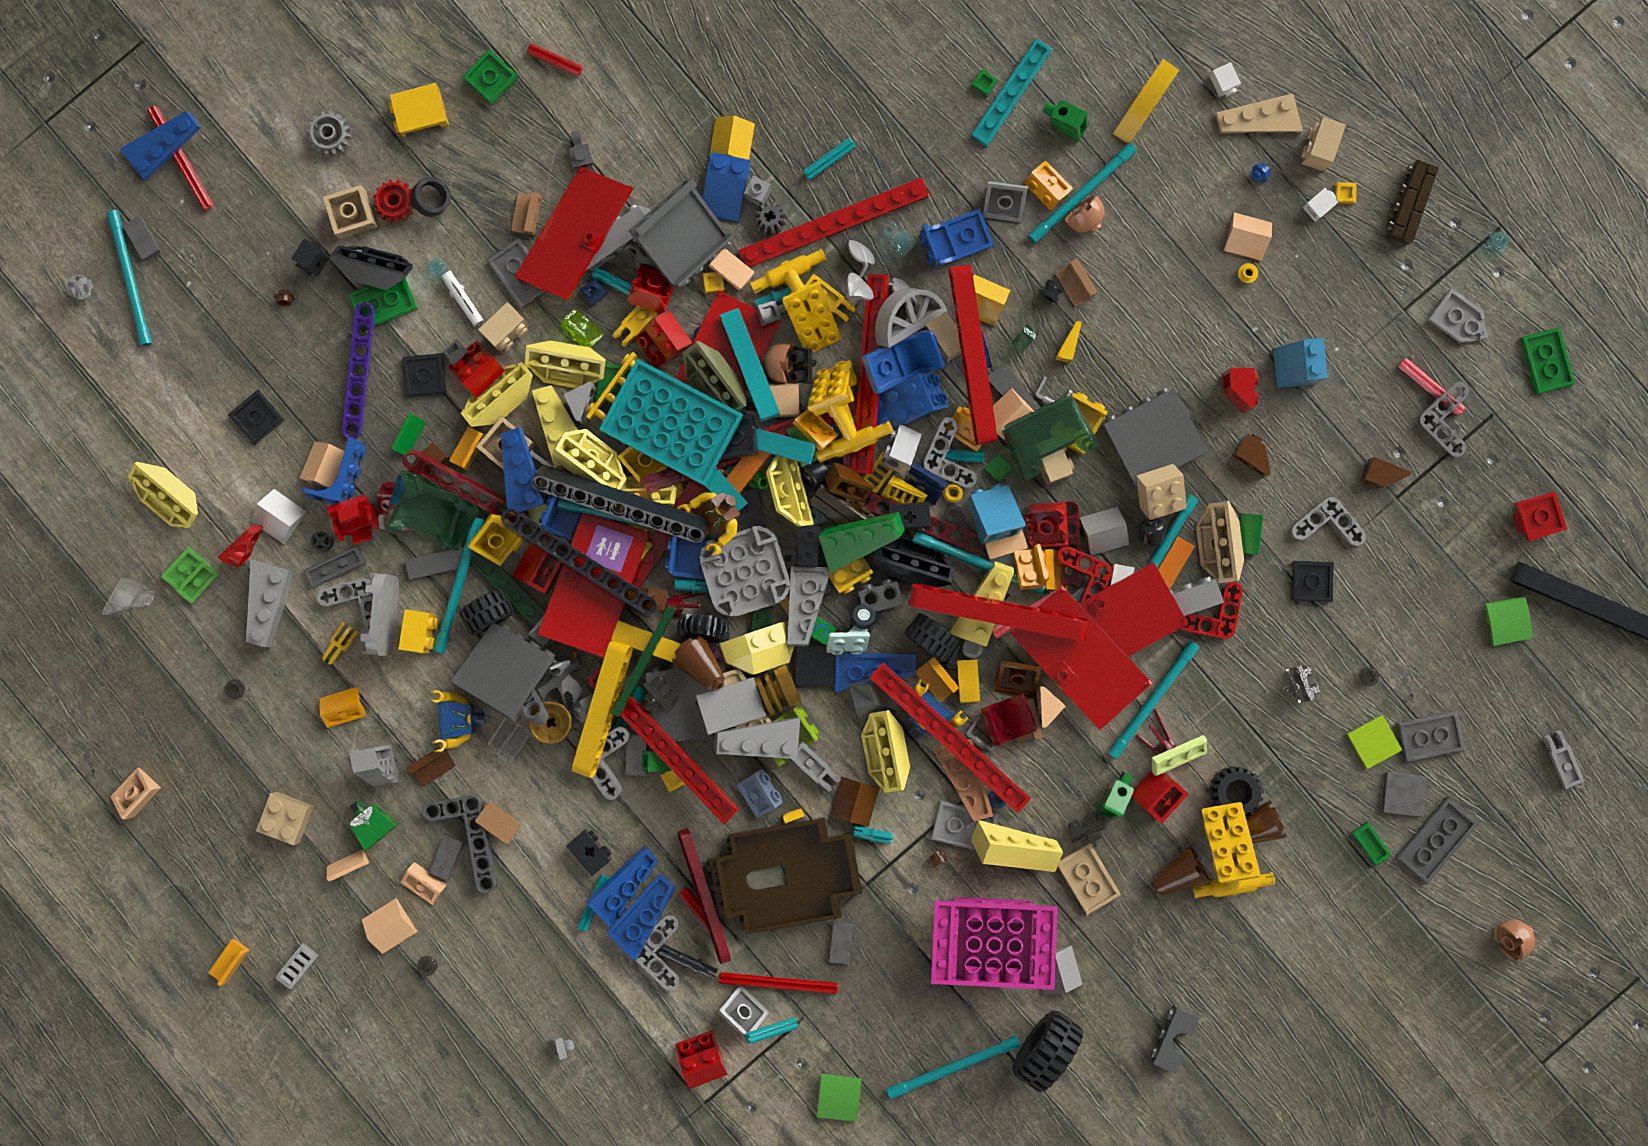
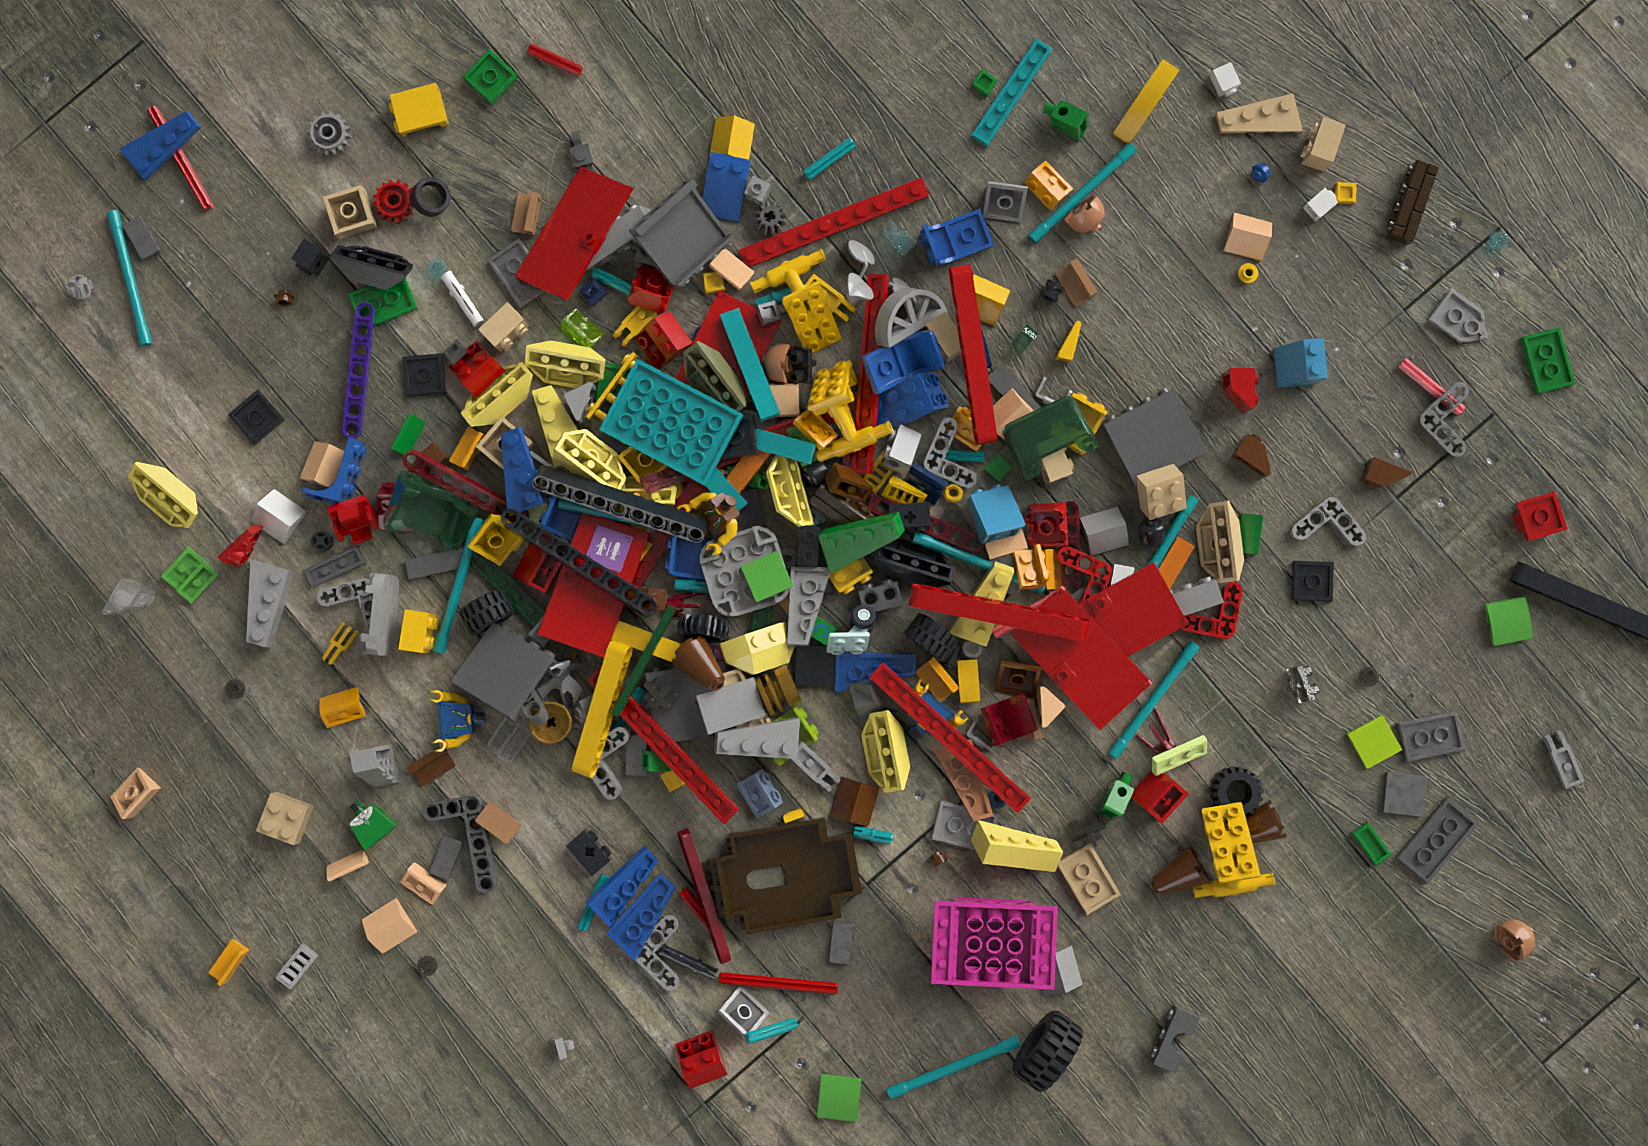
none -> bright green slope [741,551,793,603]

